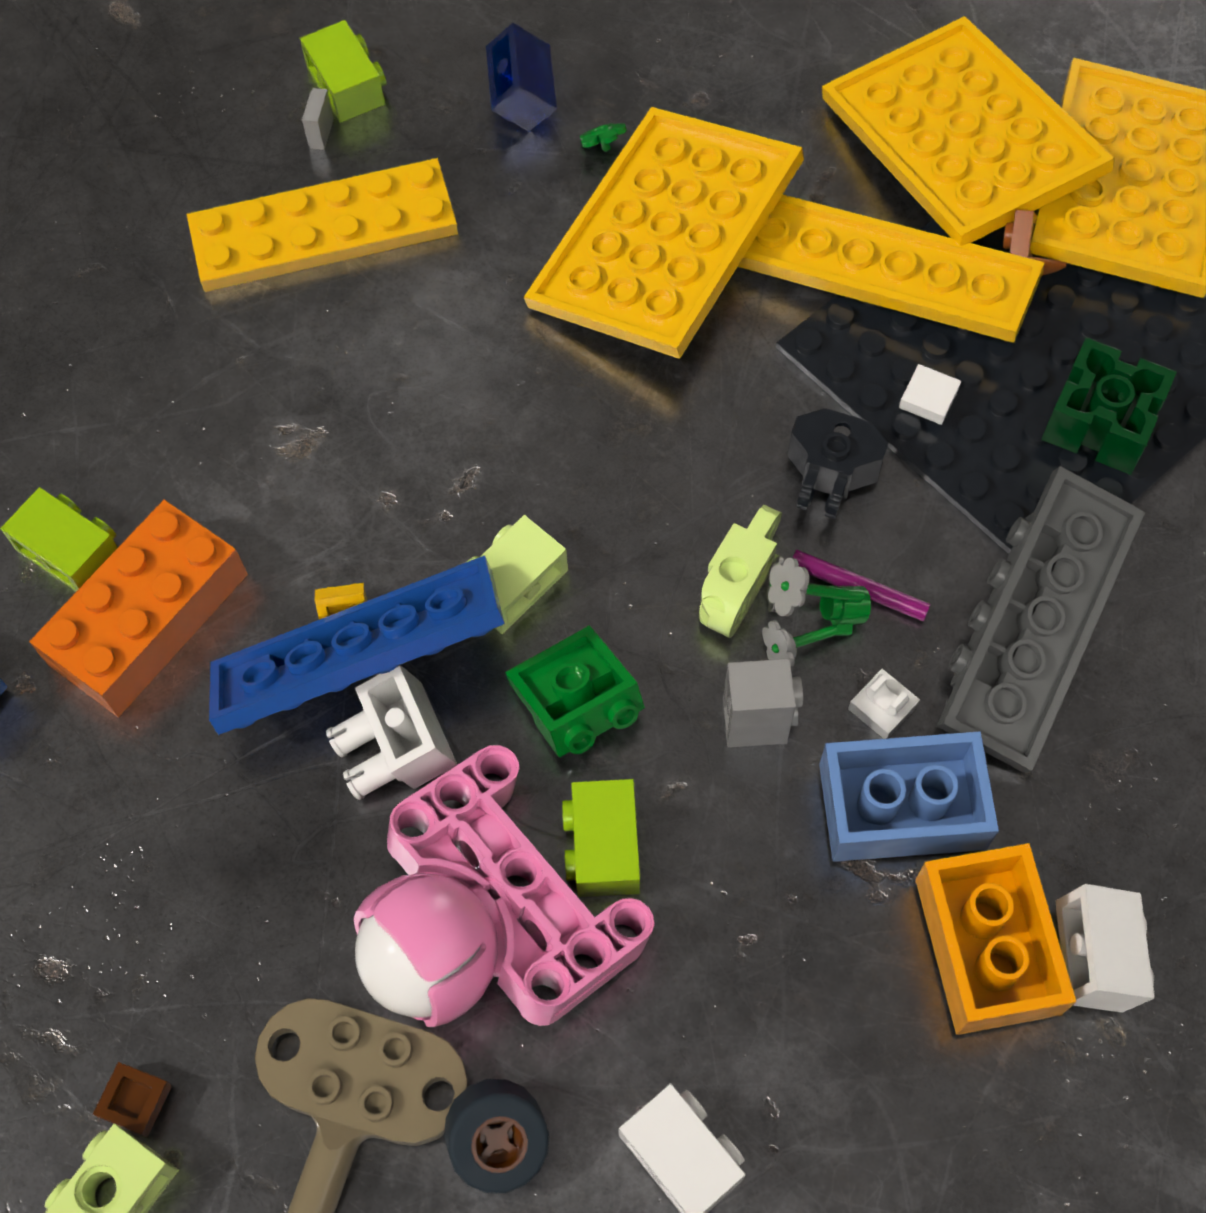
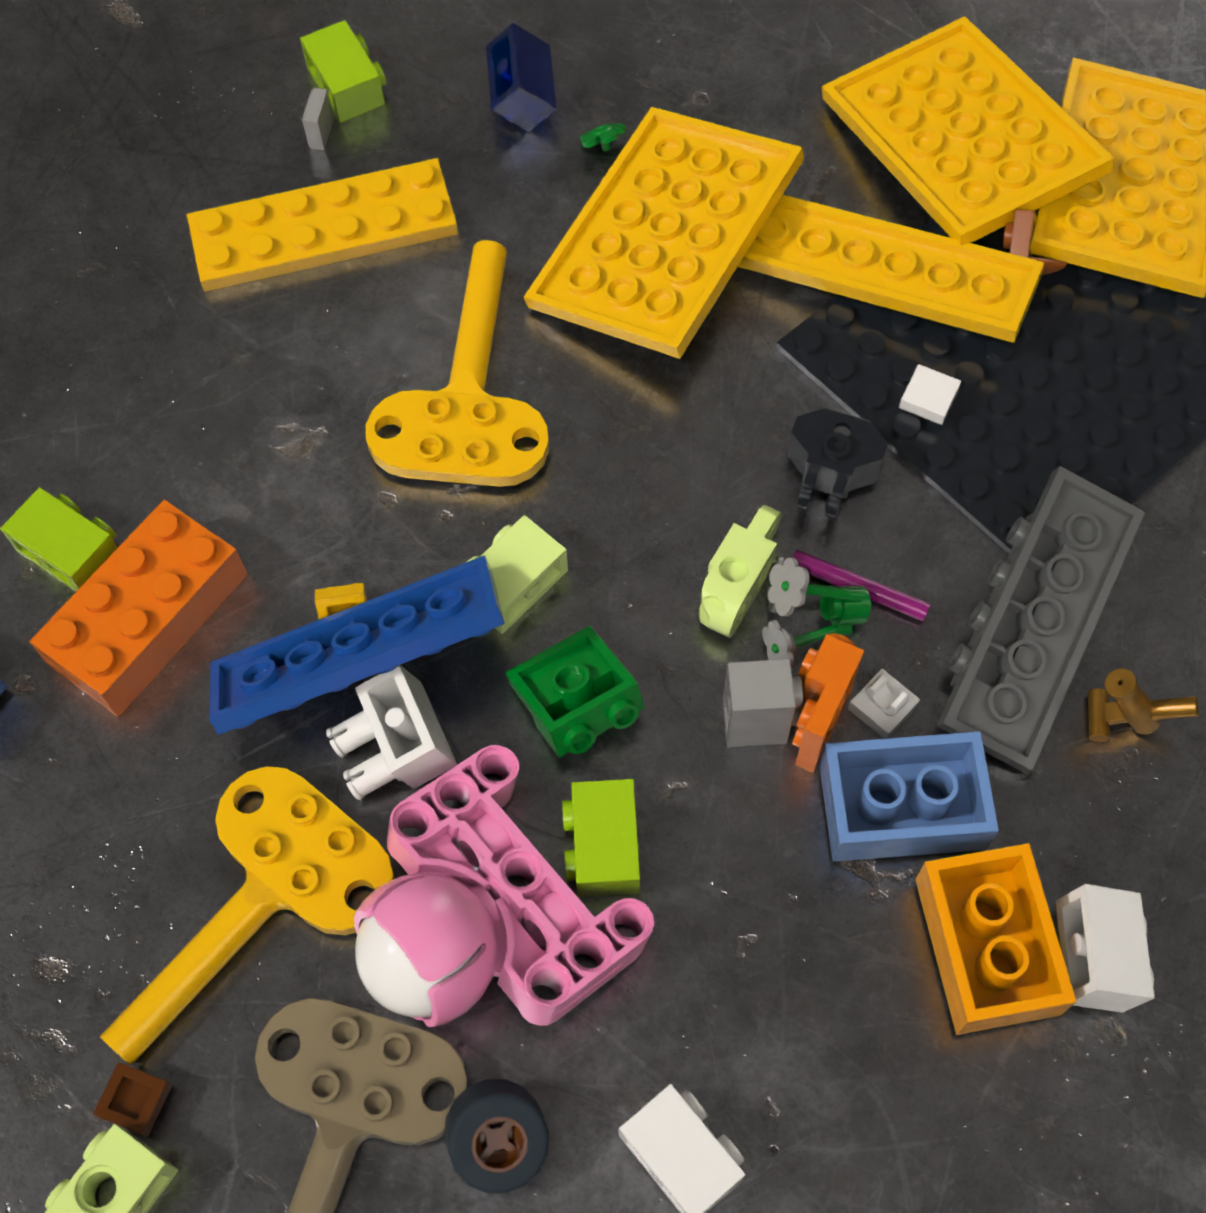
dark green brick [1041,337,1177,475] -> none
none -> yellow piece [100,766,395,1065]
none -> yellow piece [366,240,549,487]
none -> orange plate [792,633,865,773]
none -> pearl gold piece [1088,668,1199,742]

